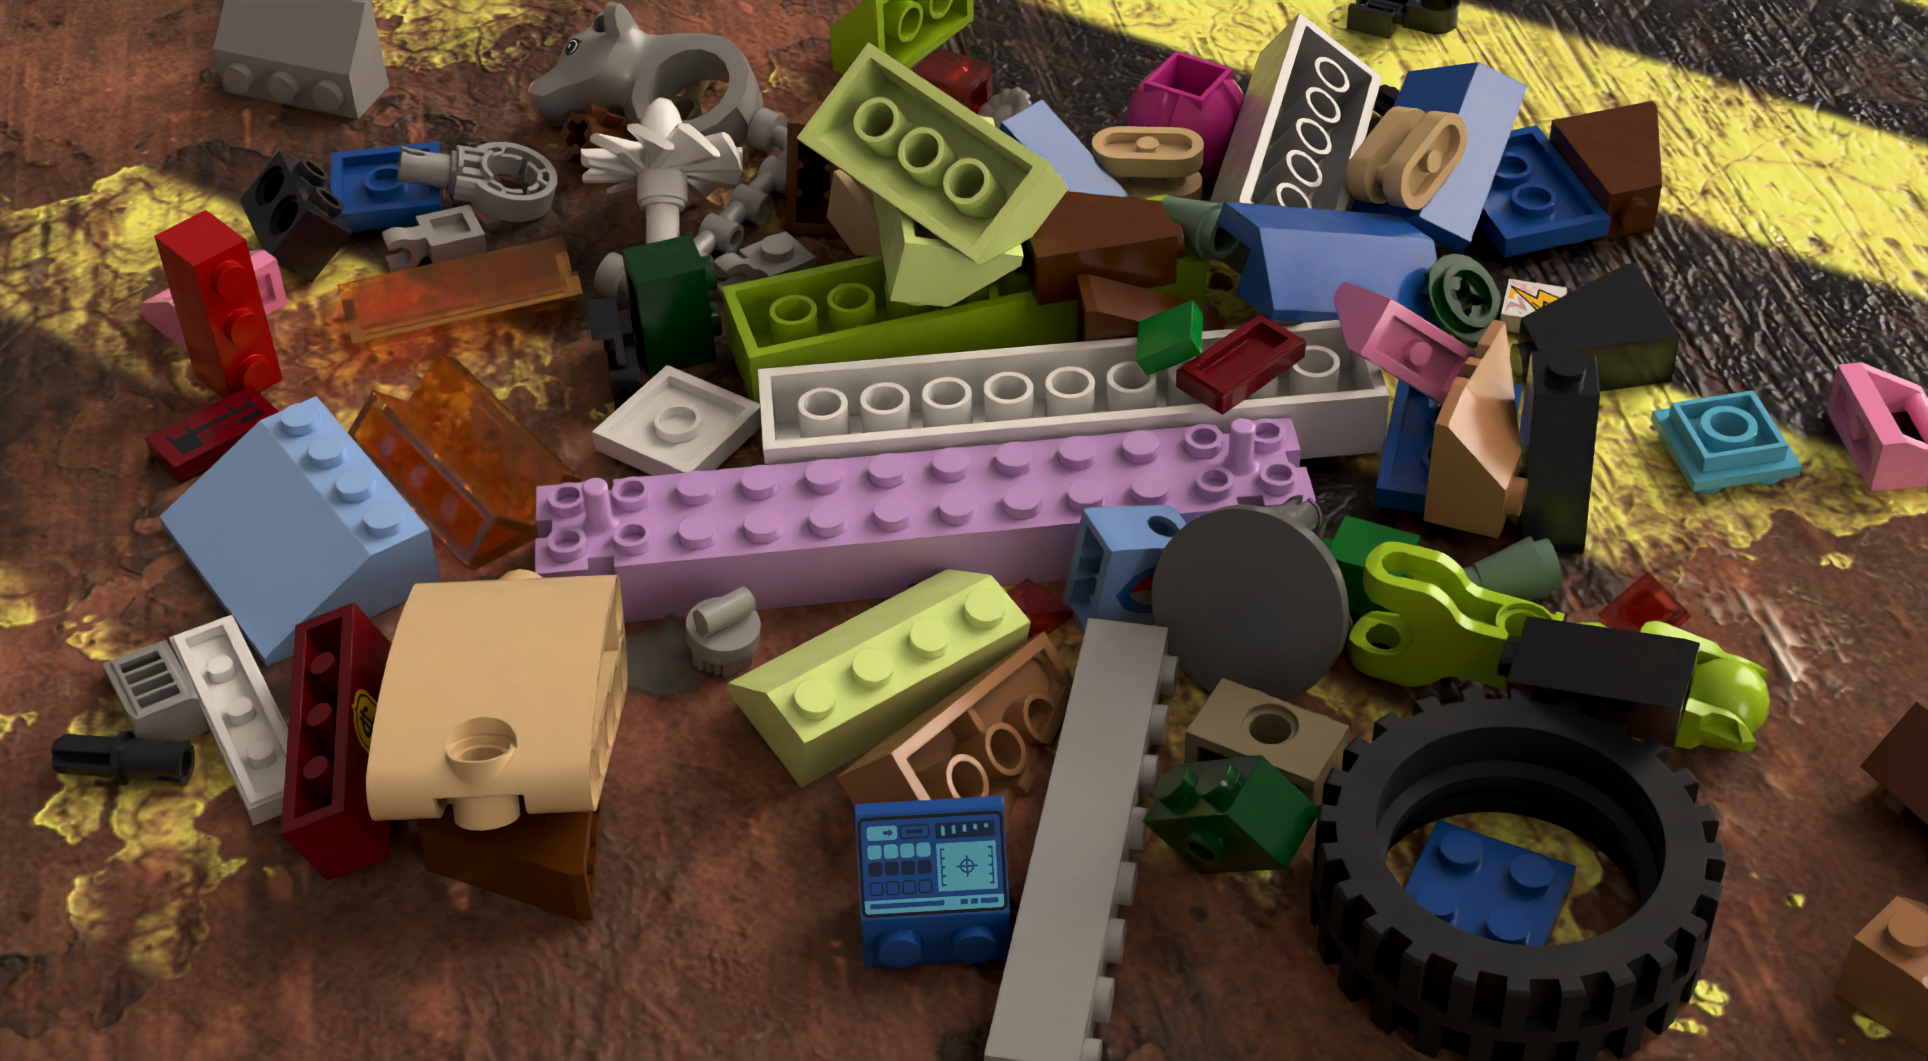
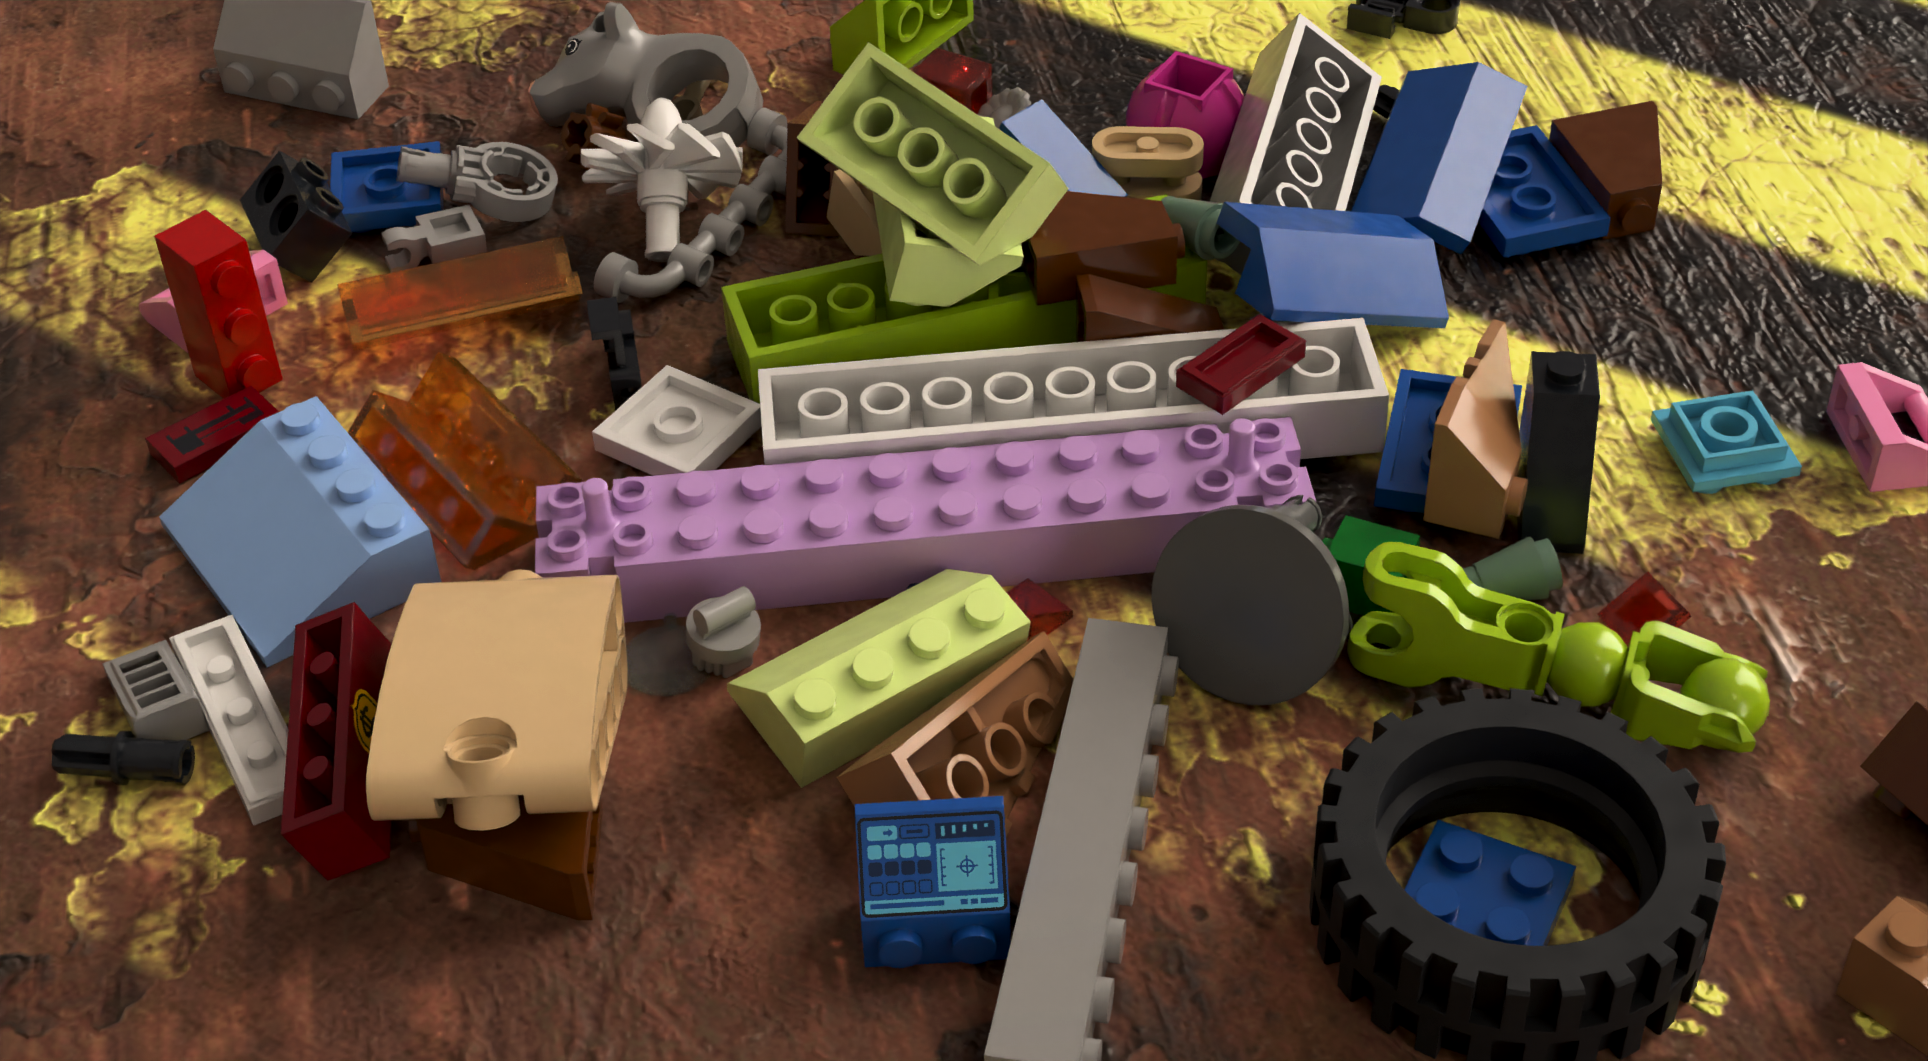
dark green brick [622,234,723,376] -> none
light grey plate [714,231,817,296] -> none
medium blue torso [1063,505,1187,635] -> none
green tile [1136,300,1203,376] -> none
dark green brick [1142,755,1318,874] -> none
dark tan brick [1184,678,1349,825] -> none
bright pink tile [1334,282,1476,405] -> none
tan brick [1345,106,1467,210] -> none
dark green gear [1419,254,1502,345] -> none
black slope [1497,616,1700,749] -> none
tile [1500,279,1567,333] -> none
black slope [1510,263,1680,392] -> none

